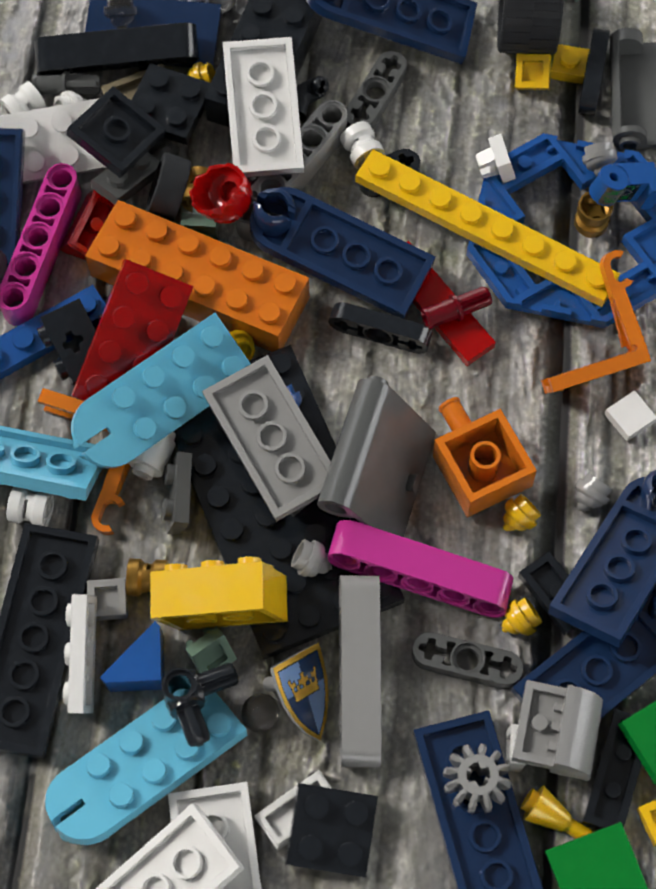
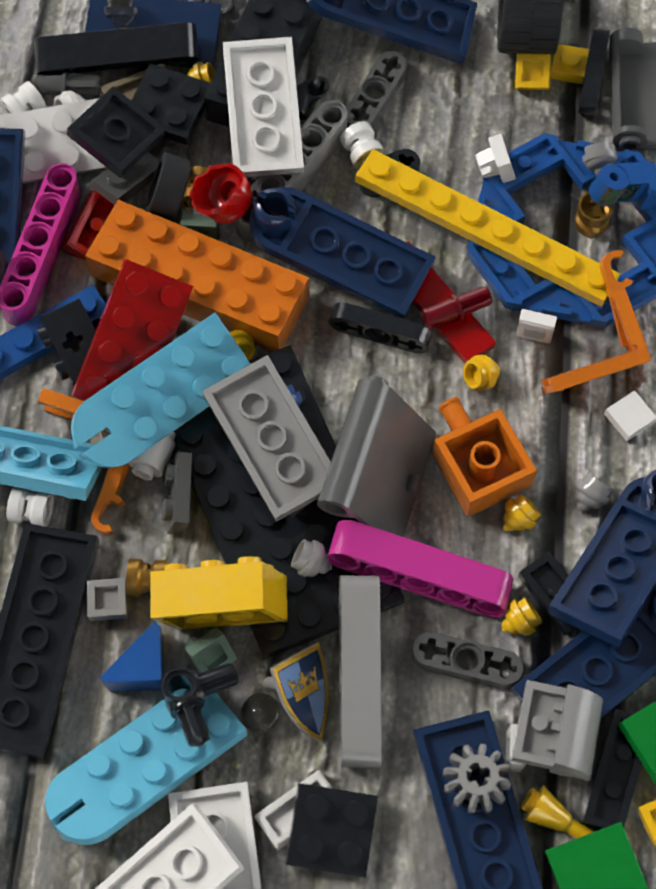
white plate [63,594,97,714] -> none
none -> yellow plate [463,355,501,391]
none -> white tile [516,309,557,344]

